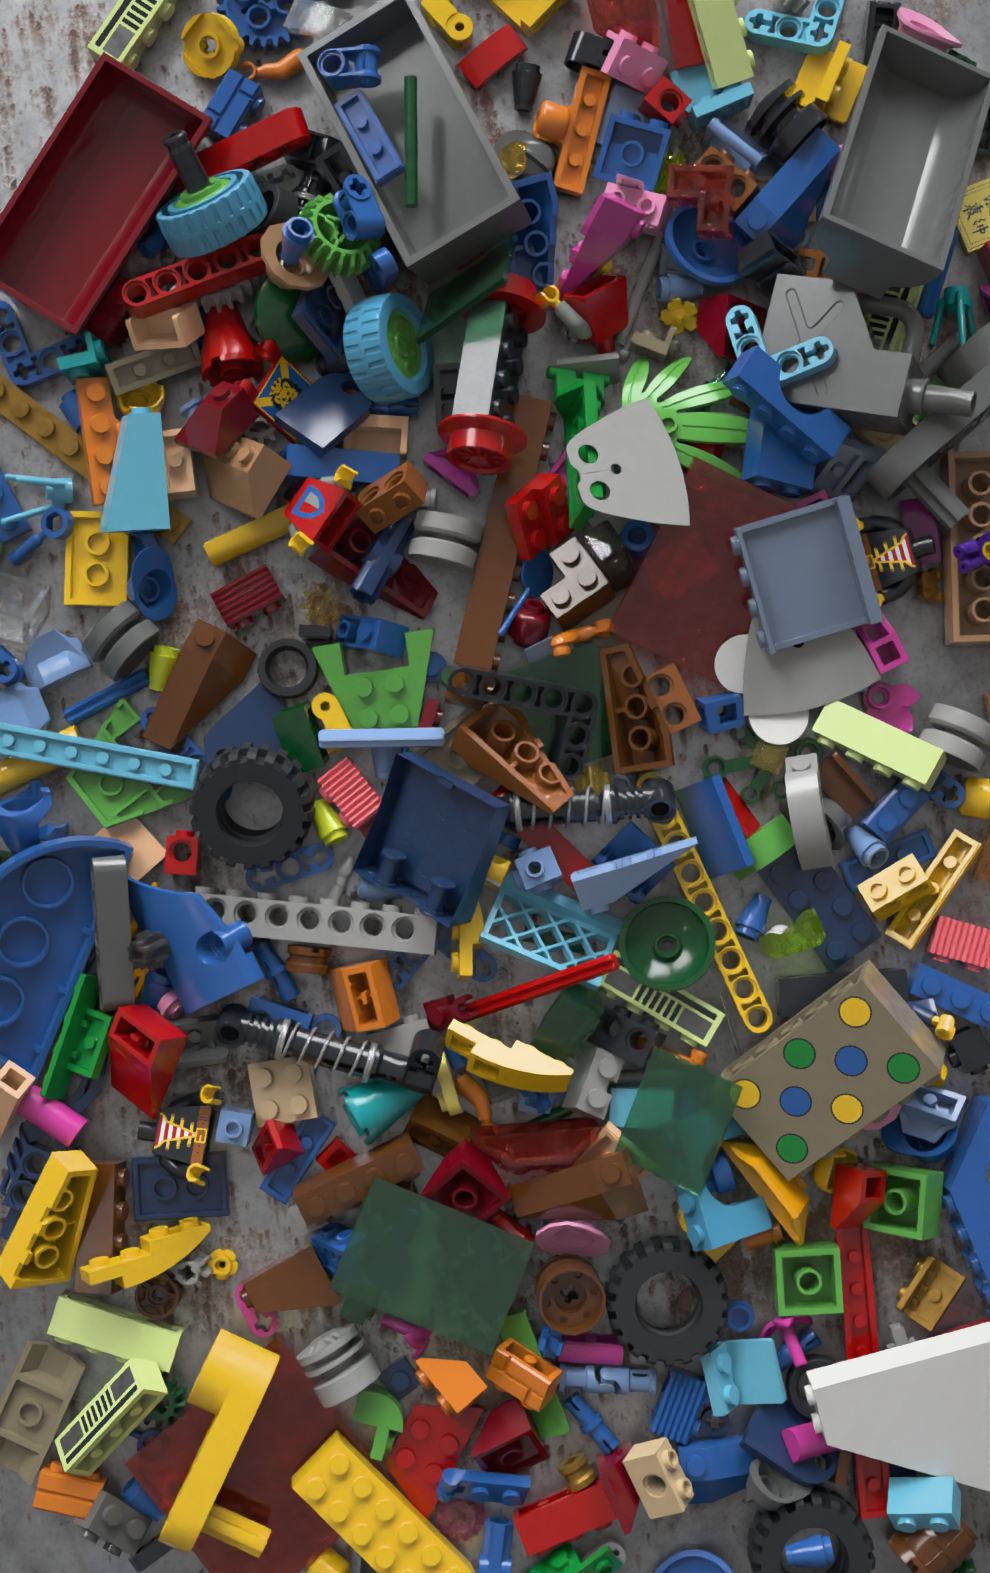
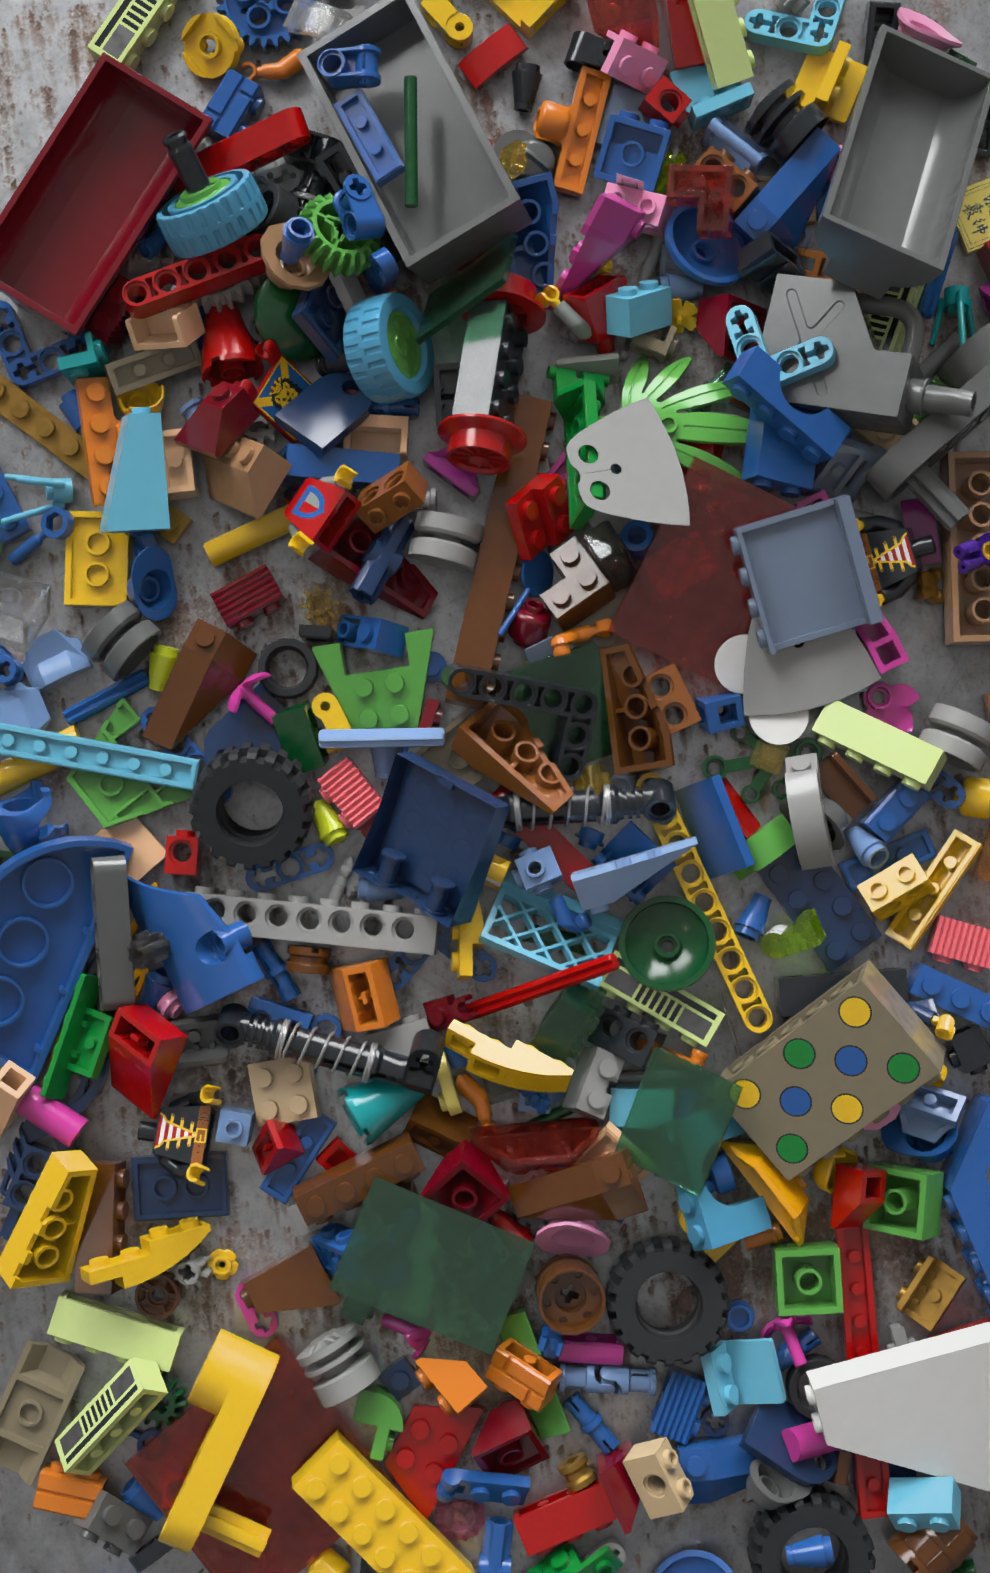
none -> dark pink plant [228,672,276,725]
none -> blue arm [548,895,592,934]
none -> blue plate [575,825,605,851]
none -> medium azure brick [605,280,672,338]

